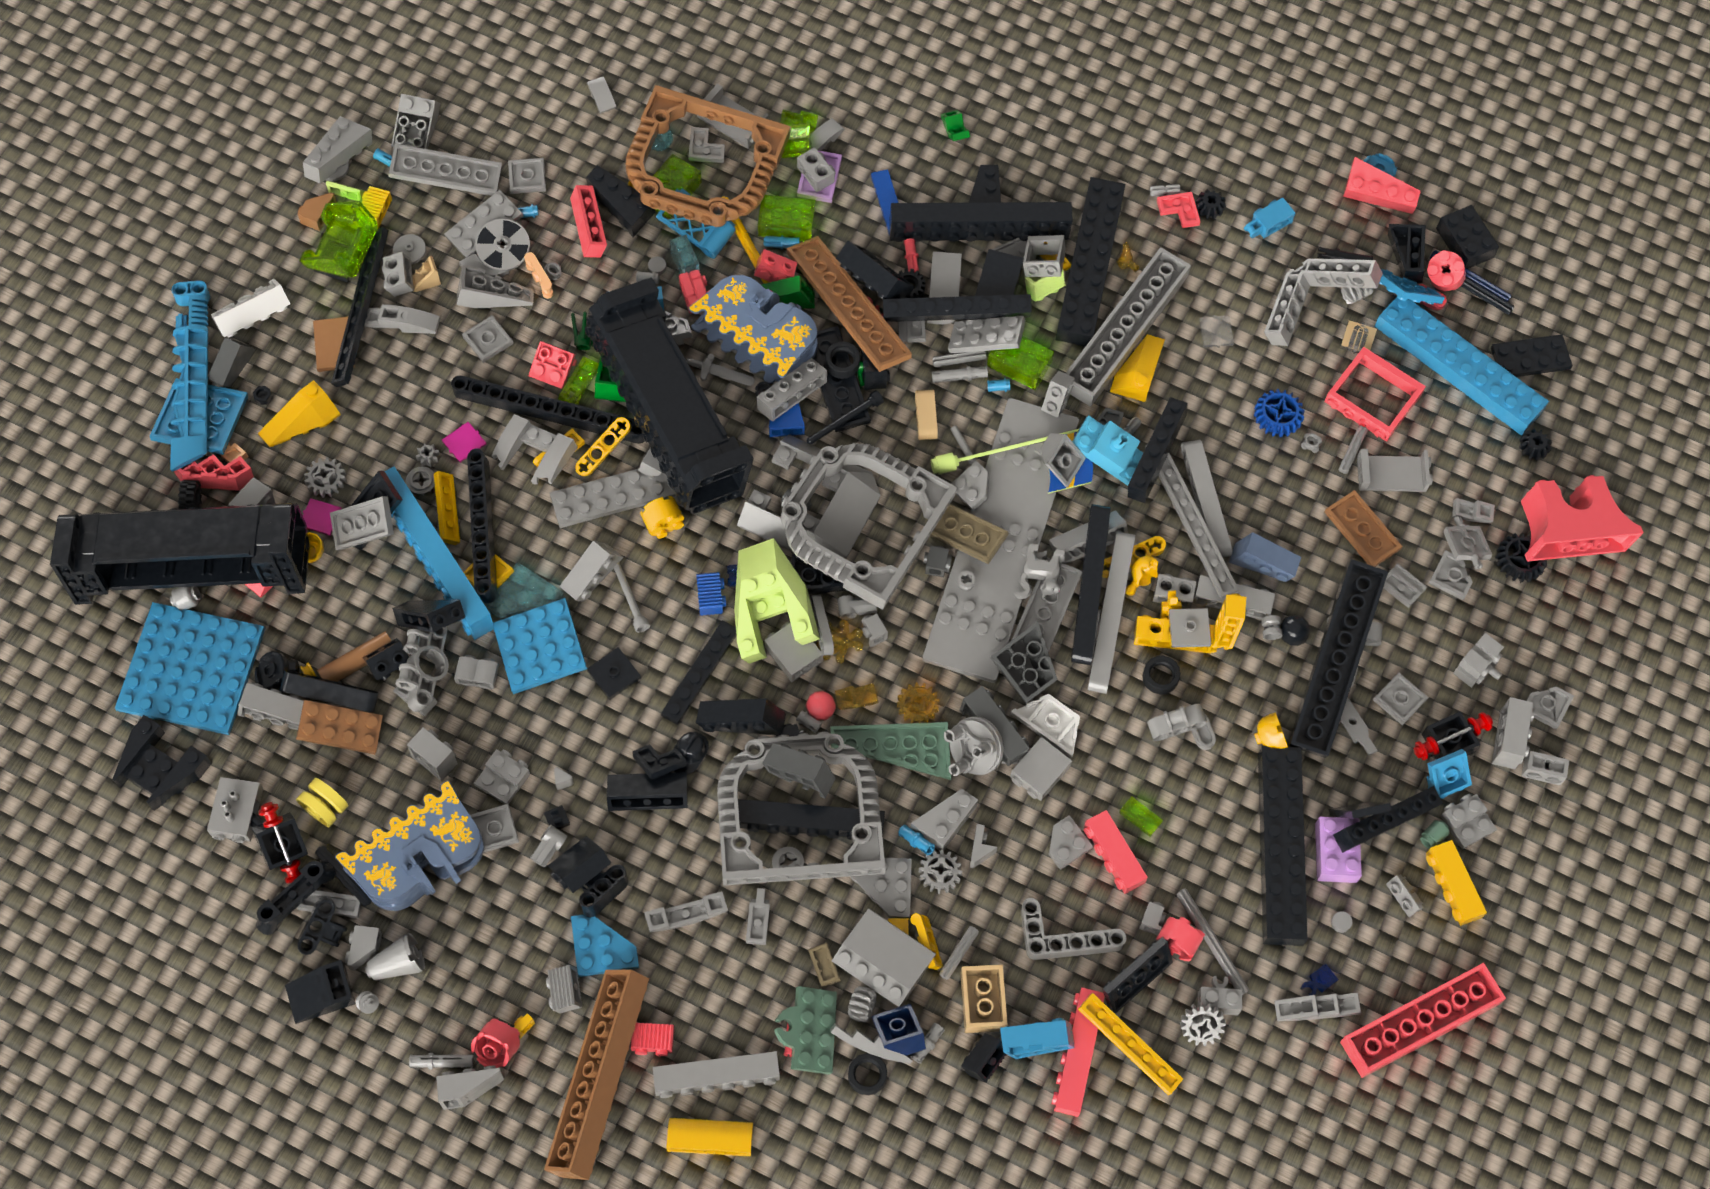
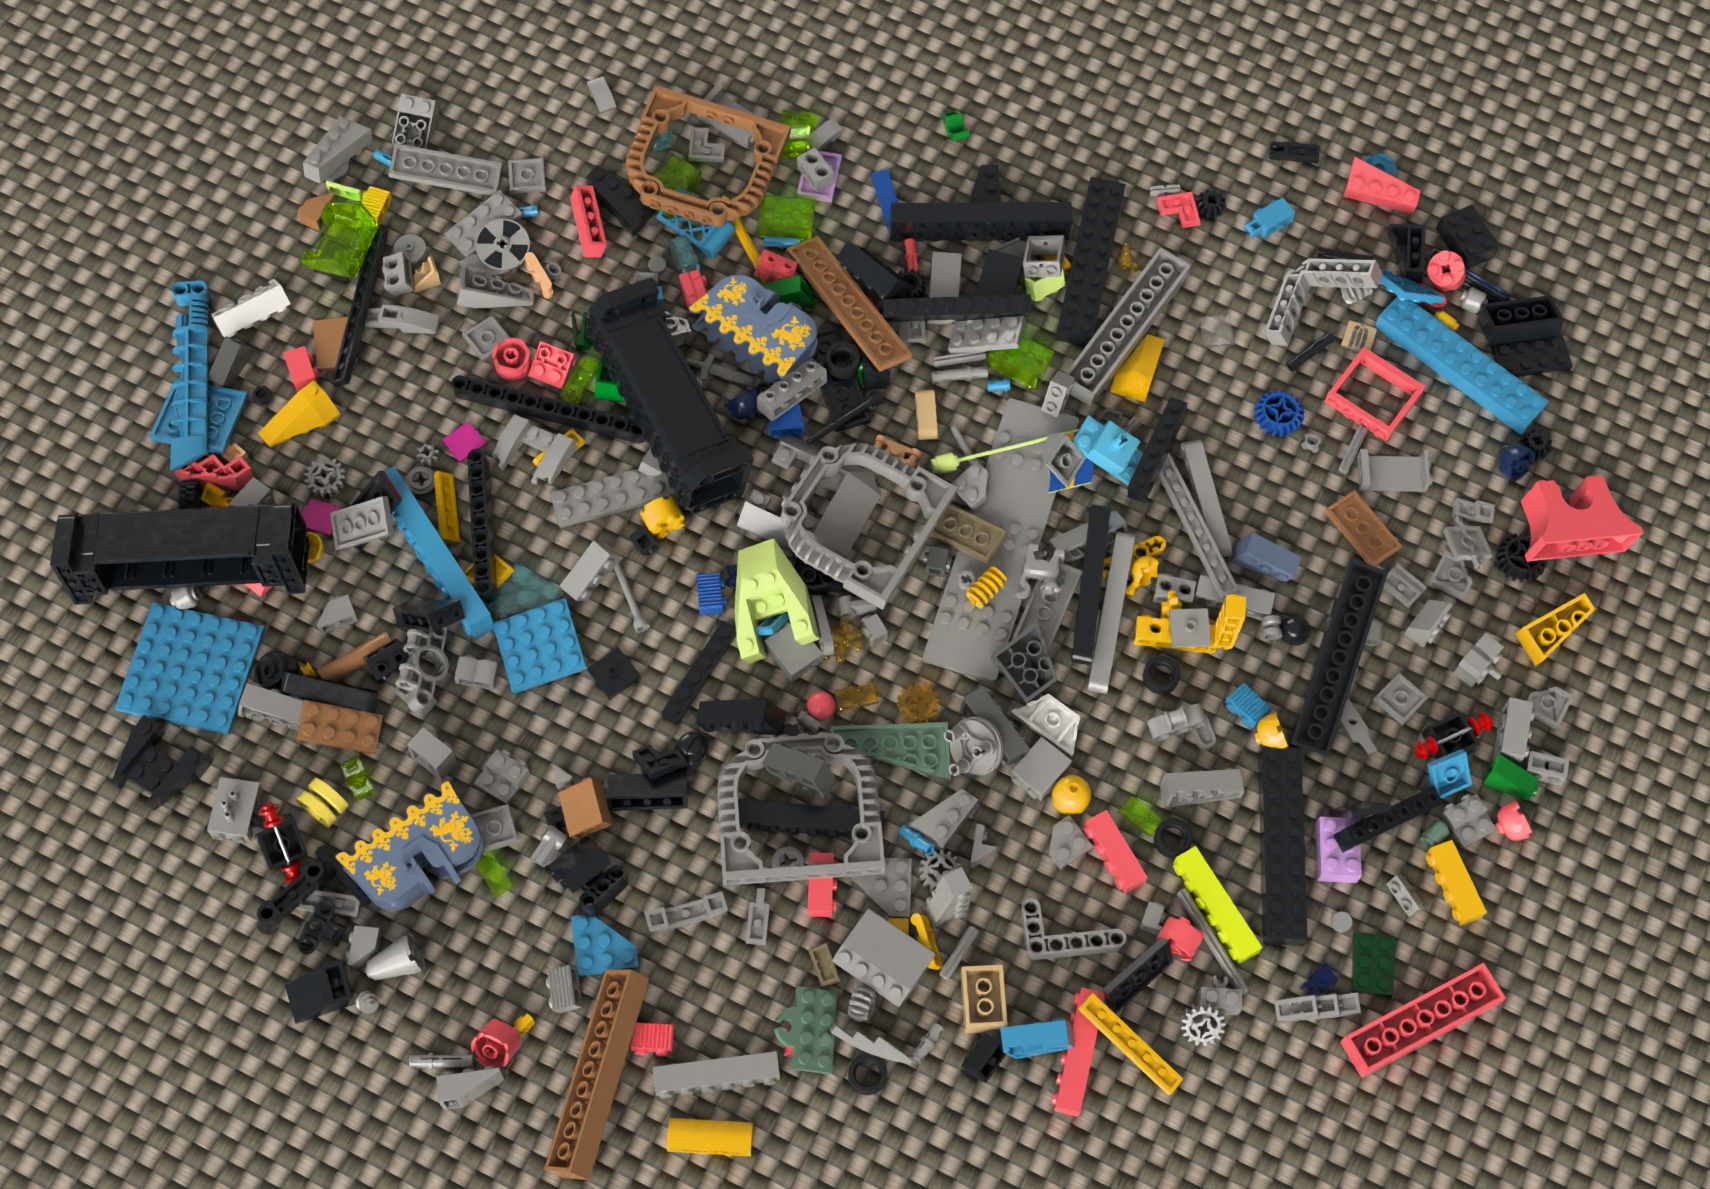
yellow beam [575,417,631,477] -> none
dark blue slope [872,1004,926,1056] -> none
none -> yellow plate [201,482,233,507]
none -> coral brick [283,346,319,392]
none -> light grey slope [317,594,358,635]
none -> clear neon green slope [340,756,375,802]
none -> clear neon green slope [475,852,513,897]
none -> coral brick [492,338,532,381]
none -> medium nougat brick [558,777,613,840]
none -> black brick [629,525,660,556]
none -> dark blue cylinder [724,386,760,421]
none -> dark azure plate [756,612,790,636]
none -> coral brick [807,852,838,917]
none -> light nougat plate [873,435,921,468]
none -> light grey wedge [921,867,973,928]
none -> yellow piece [966,567,1007,609]
none -> yellow cylinder [1052,775,1091,815]
none -> black tyre [1154,818,1193,858]
none -> light grey wedge [1160,768,1245,808]
none -> neon yellow brick [1173,846,1263,964]
none -> dark azure brick [1225,682,1272,729]
none -> black hinge [1269,141,1320,164]
none -> black pin [1286,332,1334,372]
none -> dark green plate [1351,931,1395,997]
none -> light grey slope [1404,600,1453,647]
none -> yellow brick [1434,311,1460,332]
none -> light grey head [1459,287,1488,314]
none -> black brick [1477,295,1564,345]
none -> green slope [1482,754,1539,802]
none -> coral cylinder [1496,800,1533,841]
none -> dark blue cylinder [1498,443,1535,481]
none -> yellow wedge [1515,593,1595,667]

